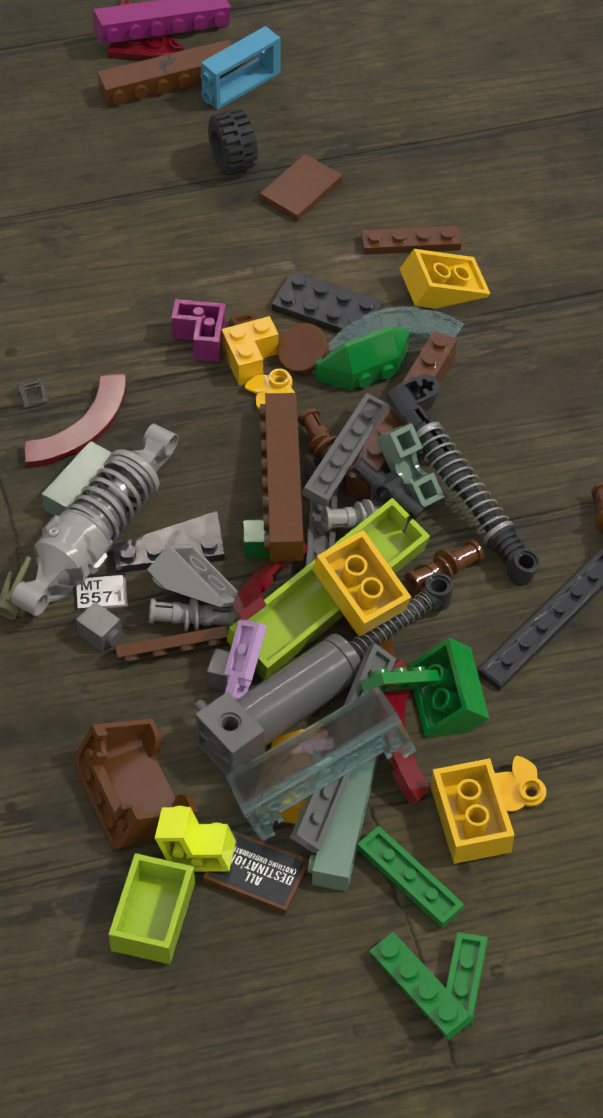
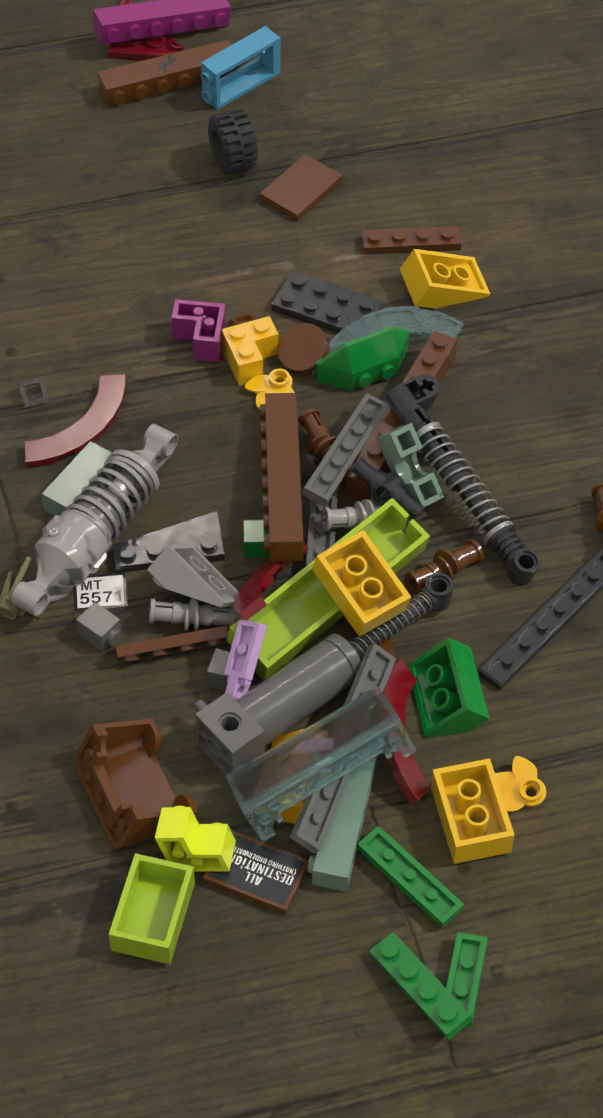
green plate [360,666,440,693] -> none

